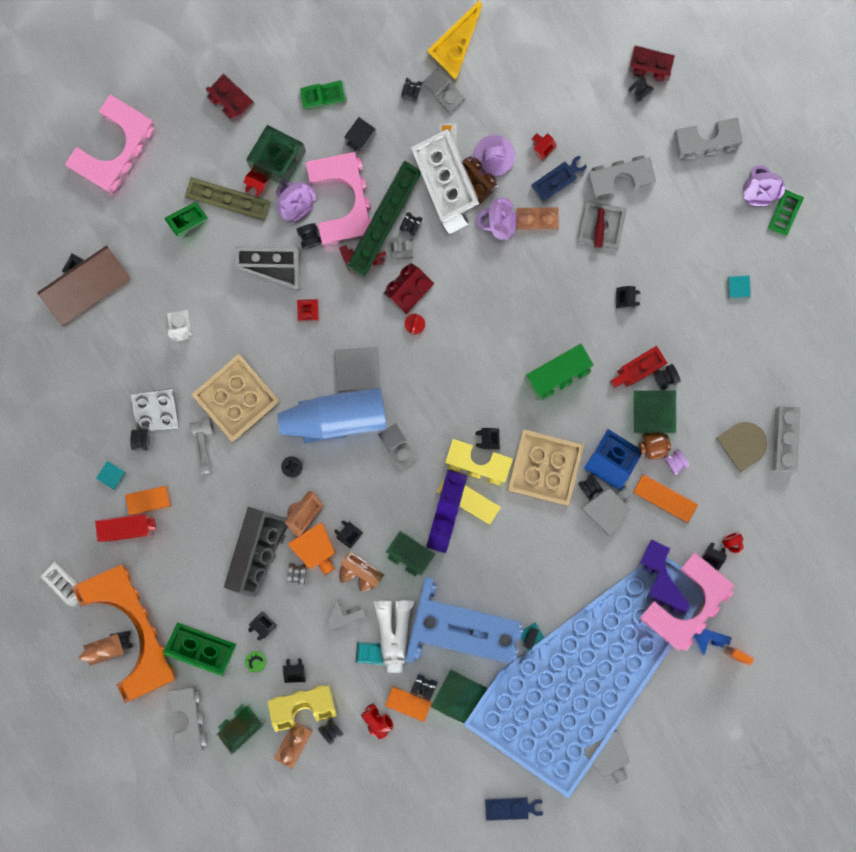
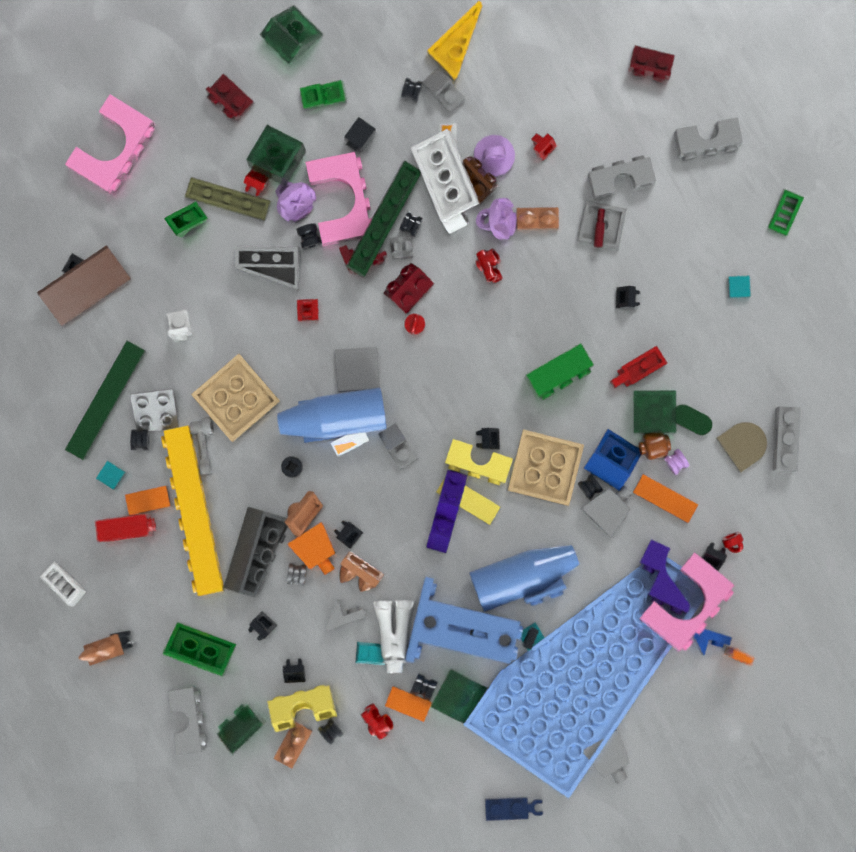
orange arch [72,564,175,703] -> none
bright green tile [245,651,266,673] -> none
clear green brick [386,531,435,576] -> none
dark blue plate [531,156,587,203] -> none
black wheel [628,76,654,103] -> none
black wheel [653,364,681,391] -> none
lavender tile [743,165,785,206] -> none
none -> dark green tile [65,341,146,460]
none -> yellow brick [161,426,225,596]
none -> clear green slope [260,5,323,64]
none -> white sticker [331,433,369,457]
none -> medium blue piece [469,545,579,612]
none -> red plate [475,248,503,283]
none -> dark green tile [672,405,712,435]

